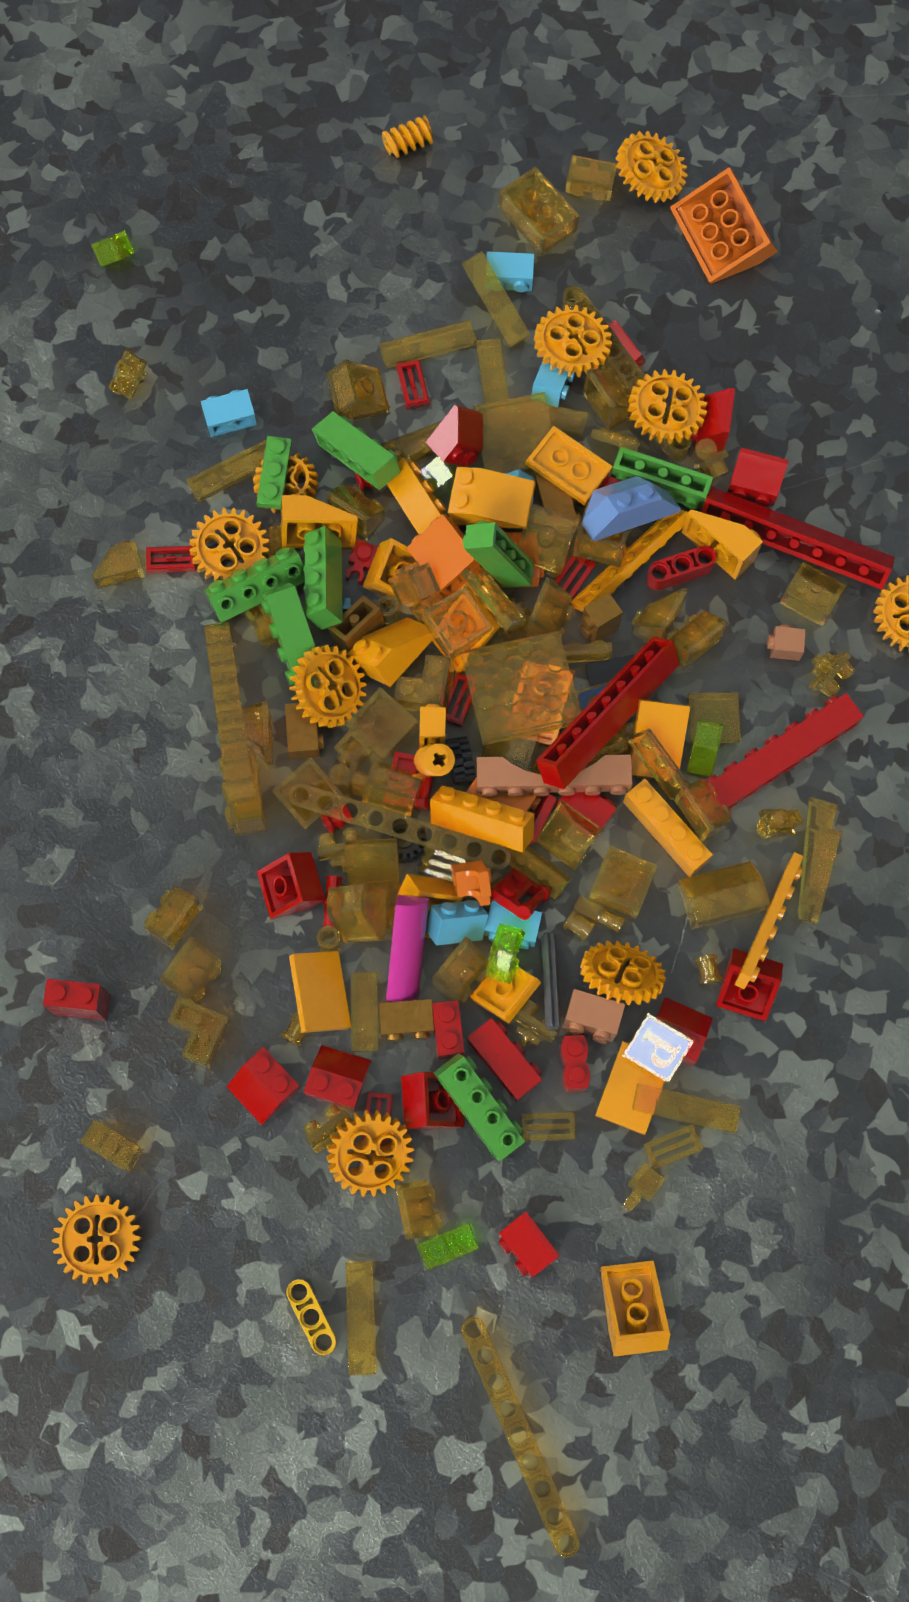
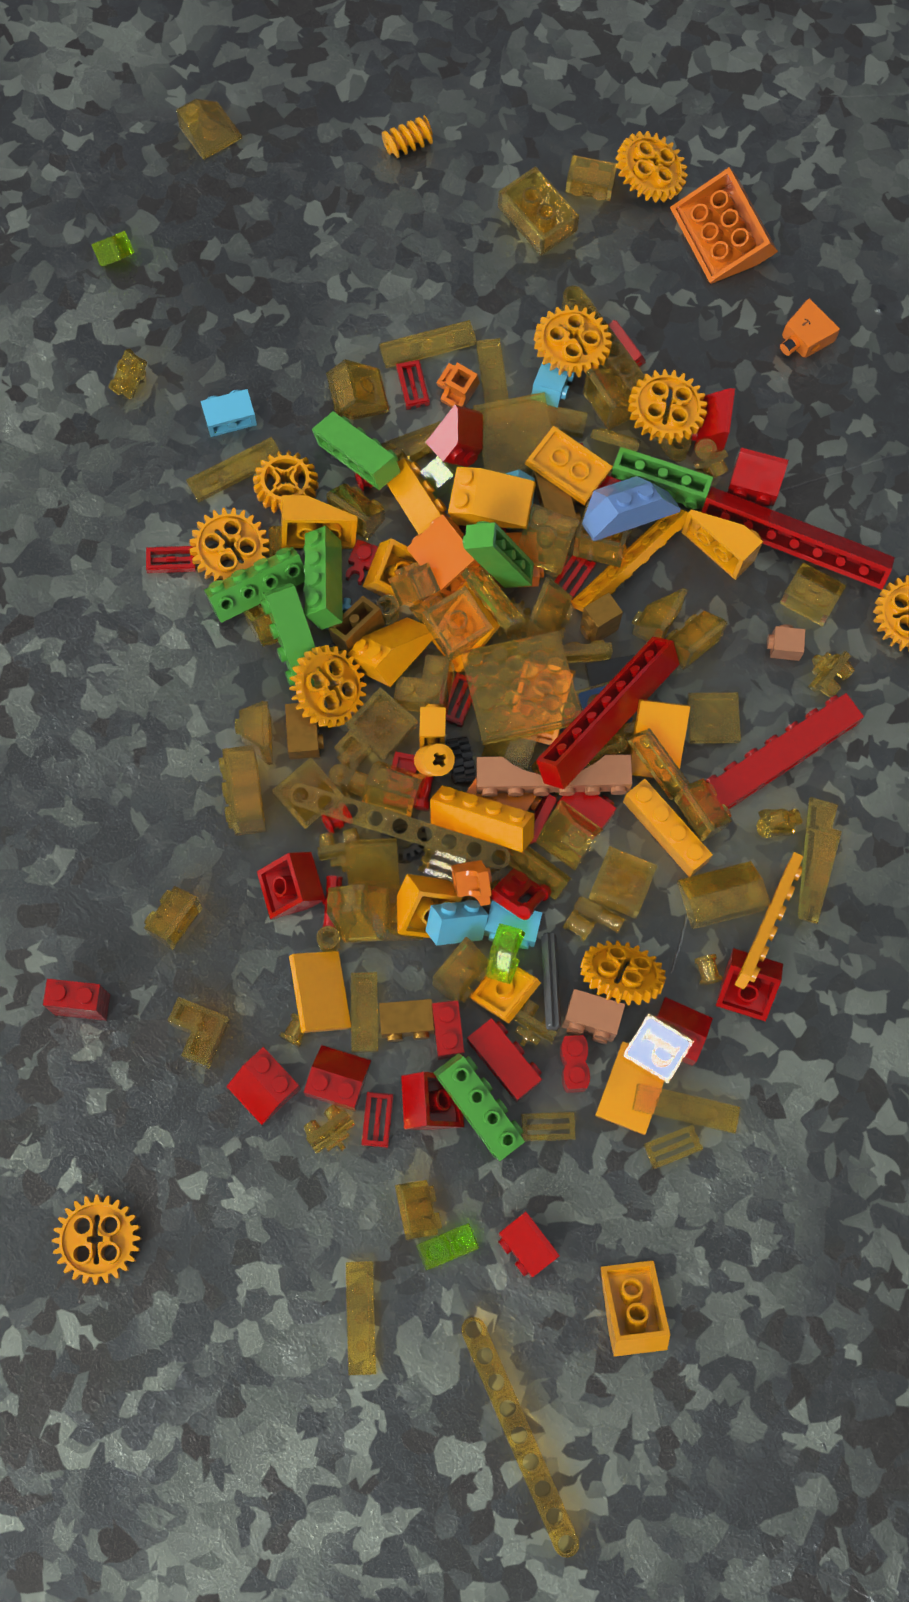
clear yellow brick [80,1119,144,1173] -> none
clear yellow slope [92,541,145,589] -> none
clear yellow slope [159,936,222,1005] -> none
clear yellow beam [204,621,256,804] -> none
bright green plate [256,436,292,510] -> none
yellow beam [286,1279,337,1355] -> none
light orange gear [326,1110,414,1197] -> none
dark pink brick [386,895,429,1002] -> none
clear yellow tile [462,252,530,348] -> none
medium azure brick [485,251,534,292] -> none
clear yellow plate [621,1163,666,1212] -> none
red beam [646,545,717,590] -> none
clear neon green slope [687,719,723,777] -> none
none -> clear yellow slope [176,99,242,160]
none -> orange brick [436,362,480,408]
none -> orange torso [780,298,840,358]

